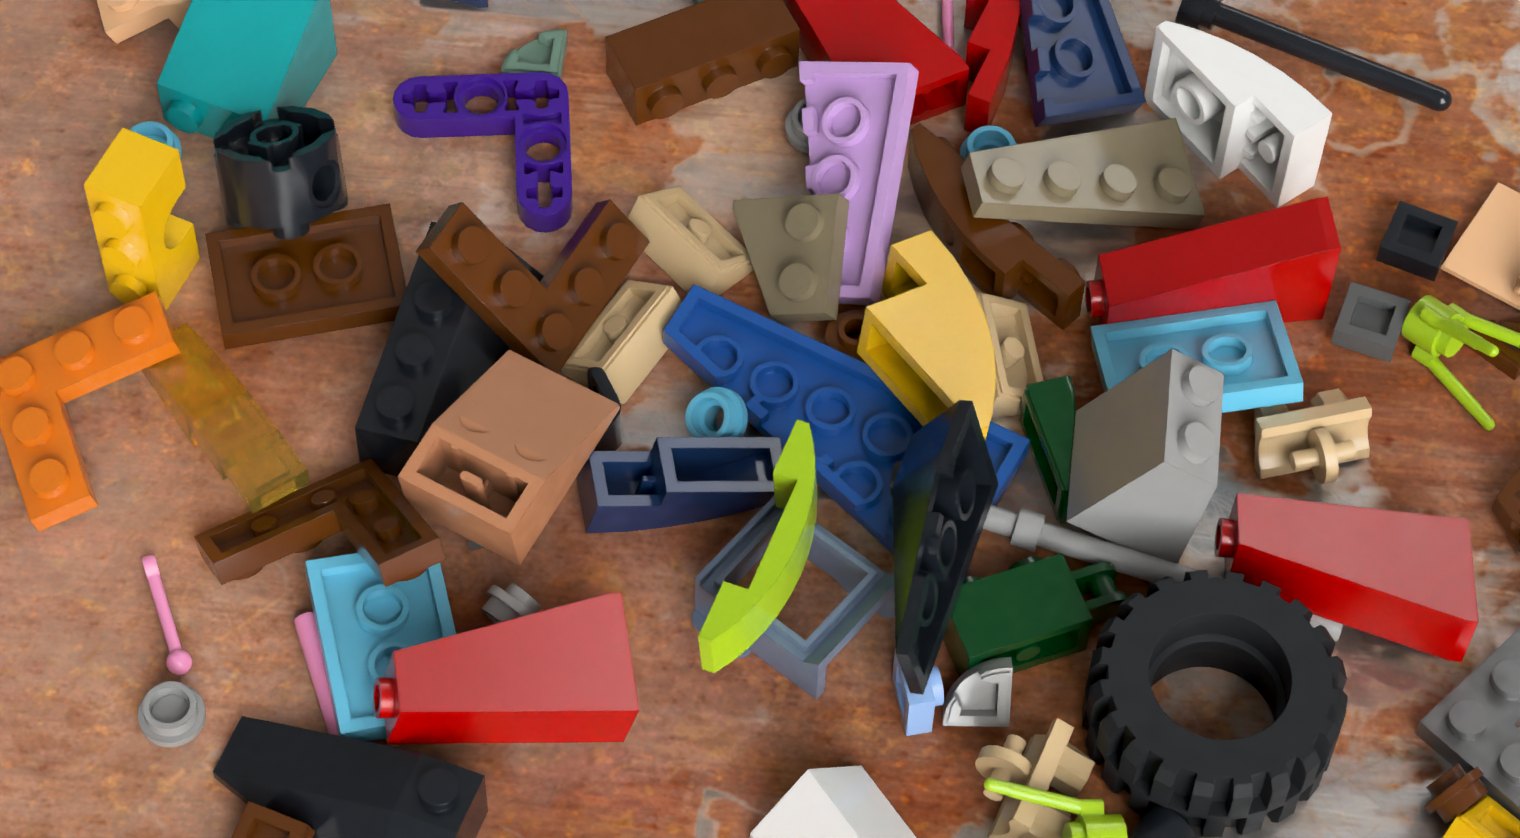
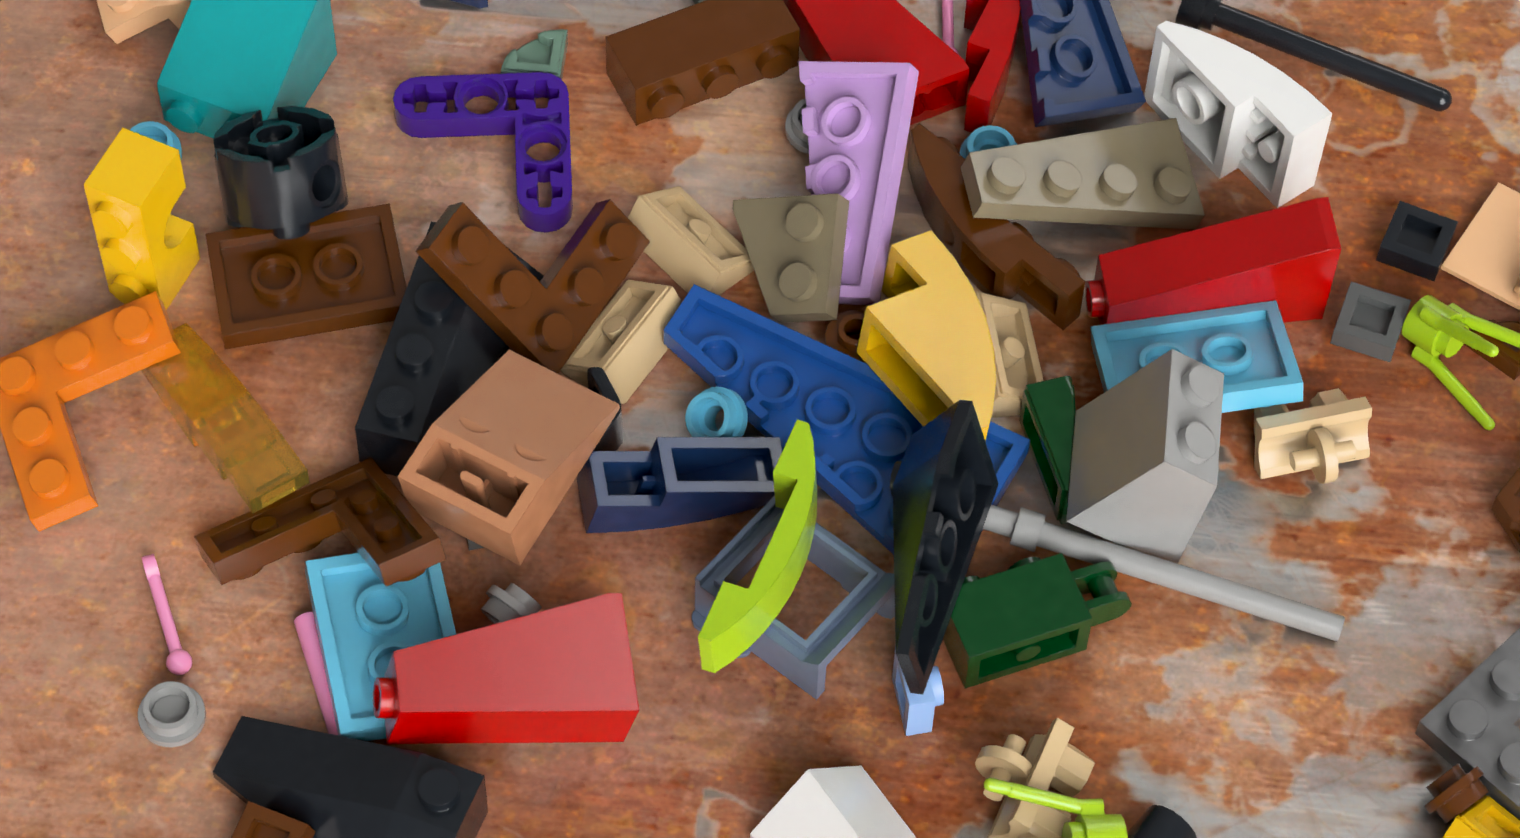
light grey tile [942,657,1013,727] -> none
black tyre [1082,570,1348,838] -> none
slope [1214,493,1479,662] -> none

